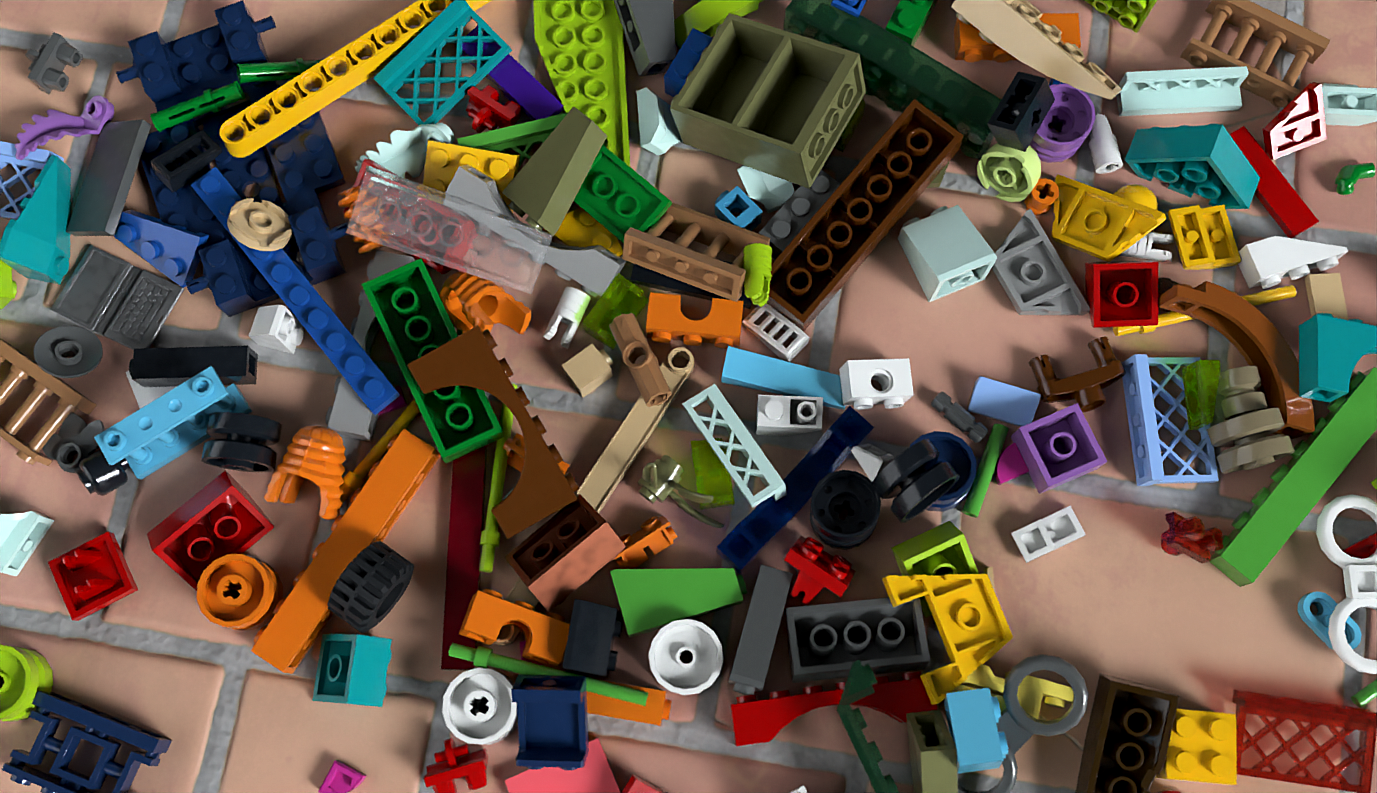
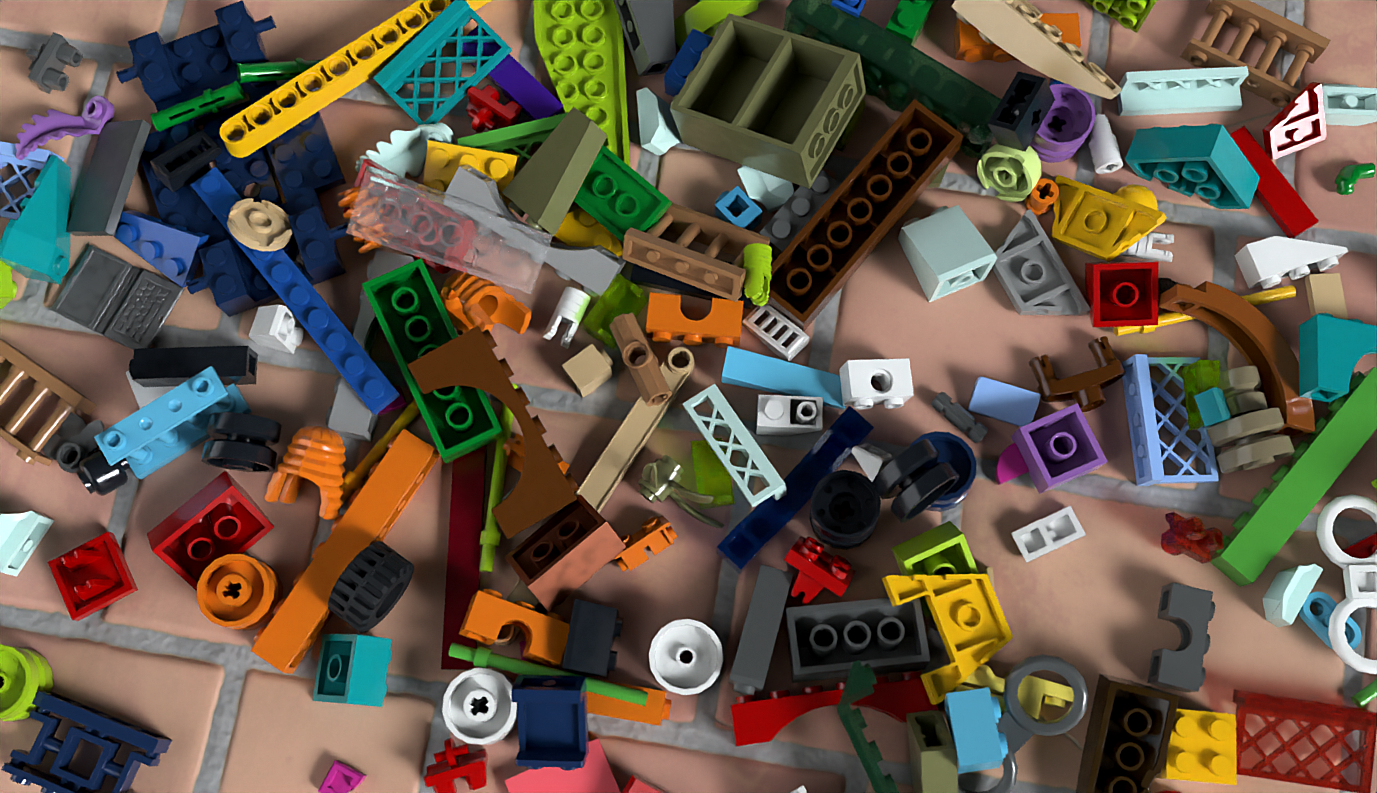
dark grey dish [34,326,103,378] -> none
bright green slope [610,568,747,638] -> none
bright green piece [962,424,1009,518] -> none
yellow slope [1167,205,1241,270] -> none
none -> dark grey arch [1147,583,1215,693]
none -> teal slope [1194,387,1233,427]
none -> light aqua slope [1263,564,1323,627]

